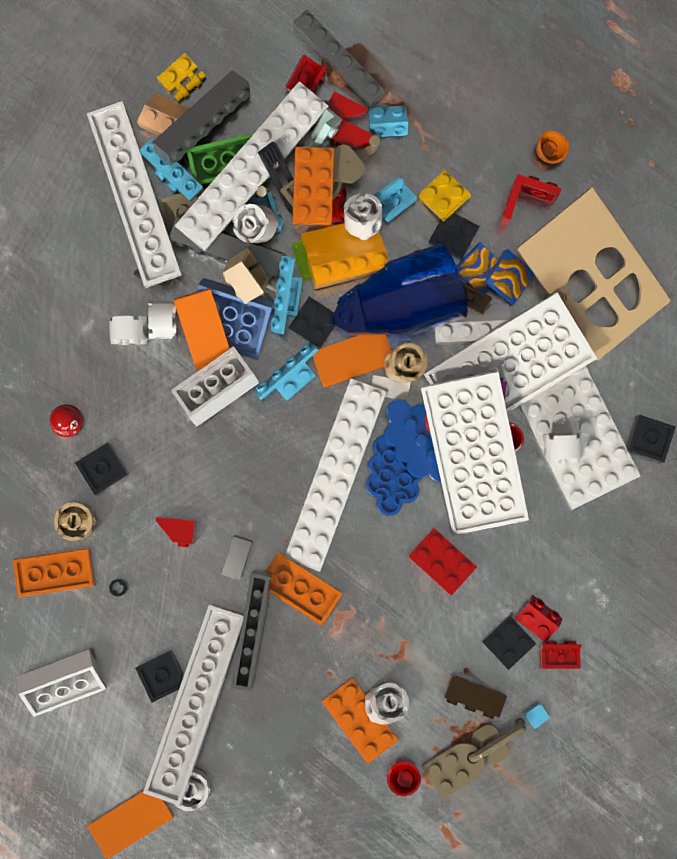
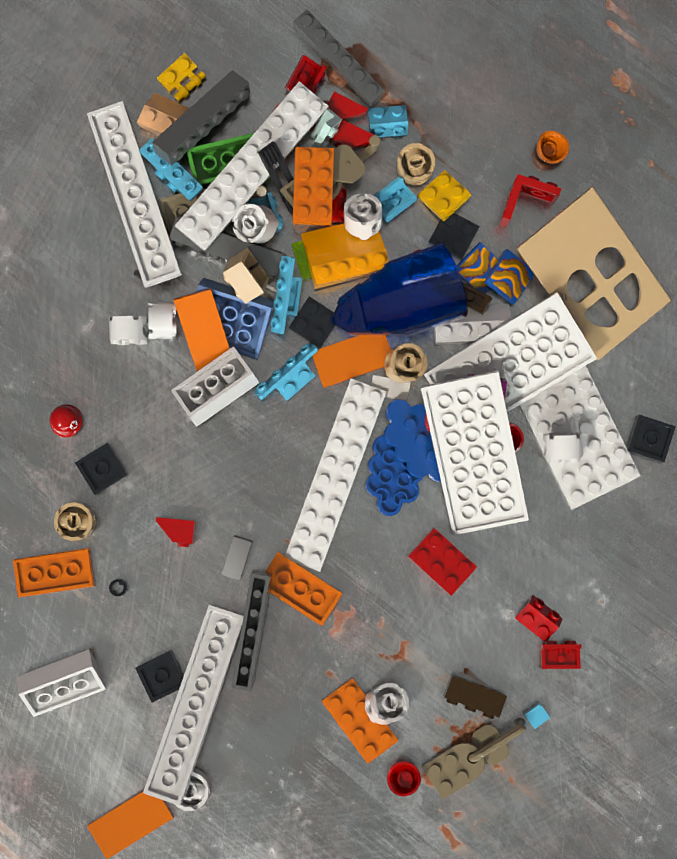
black plate [482,615,536,670] -> none
none -> tan brick [397,143,435,186]

